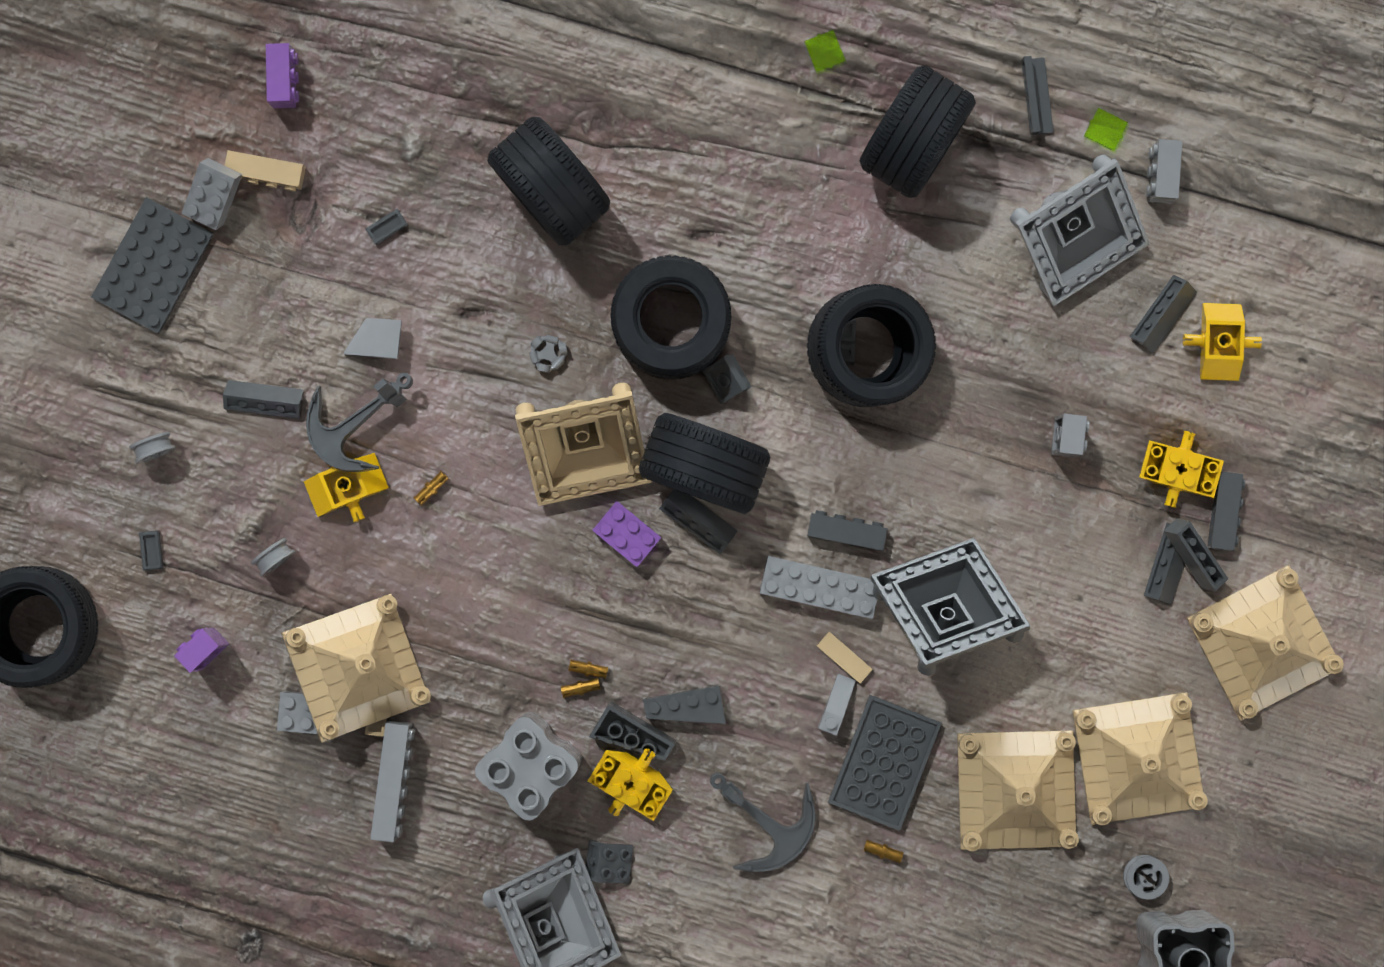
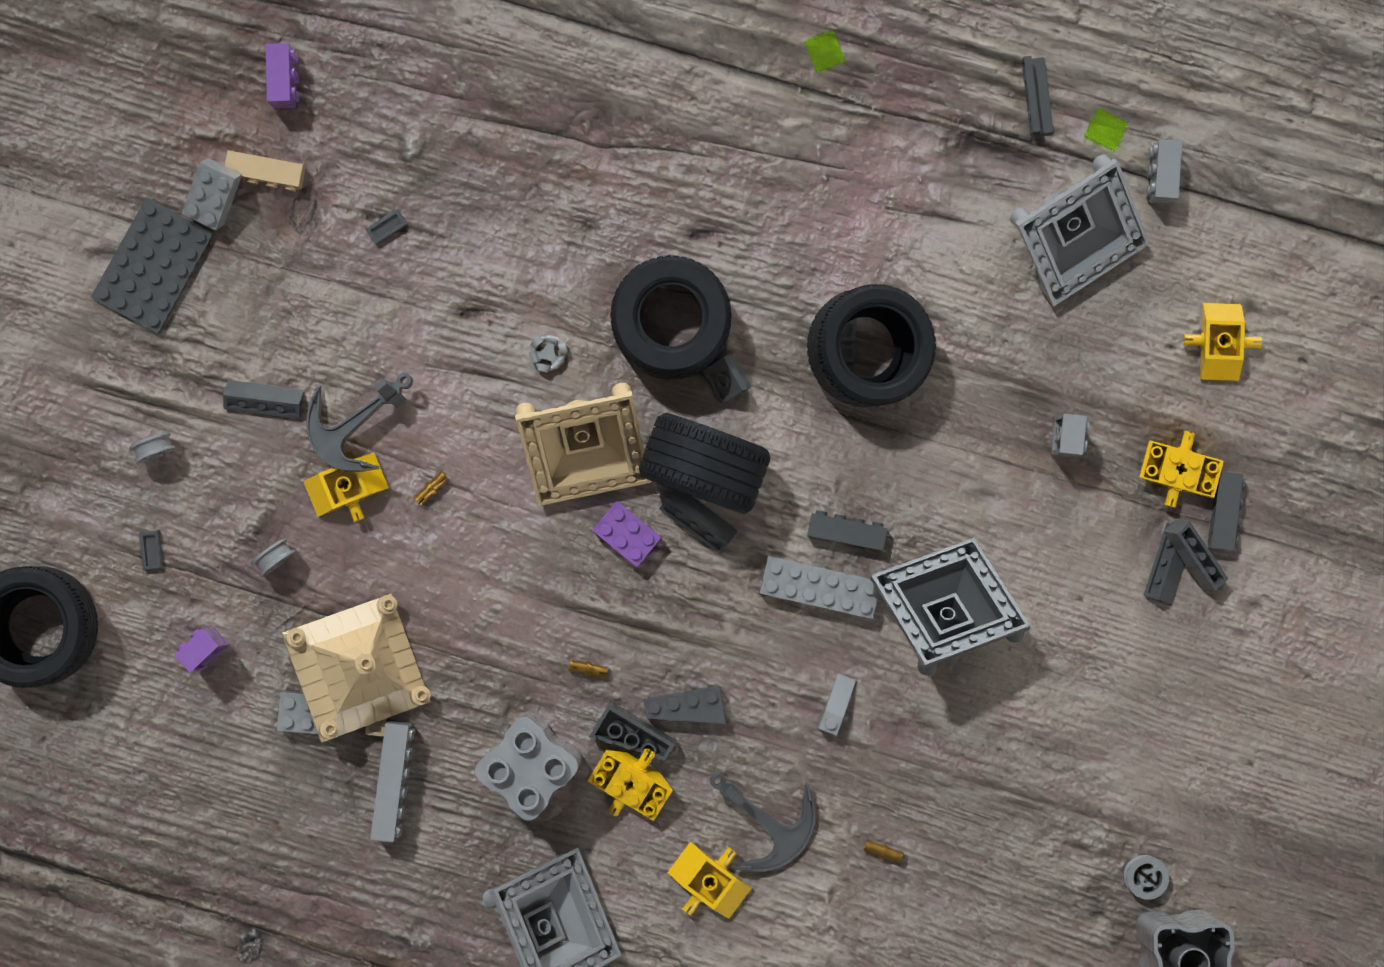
light grey slope [344,318,402,359] -> none
black tyre [487,117,610,245] -> none
pearl gold pin [561,678,601,698] -> none
dark grey bracket [586,840,633,883] -> none
tan tile [816,632,873,683] -> none
dark grey plate [828,694,942,831] -> none
black tyre [859,66,976,198] -> none
tan piece [957,730,1079,851] -> none
tan piece [1072,692,1208,825] -> none
dark grey panel [1130,275,1197,353] -> none
tan piece [1186,565,1344,721] -> none
none -> yellow slope [667,841,752,919]

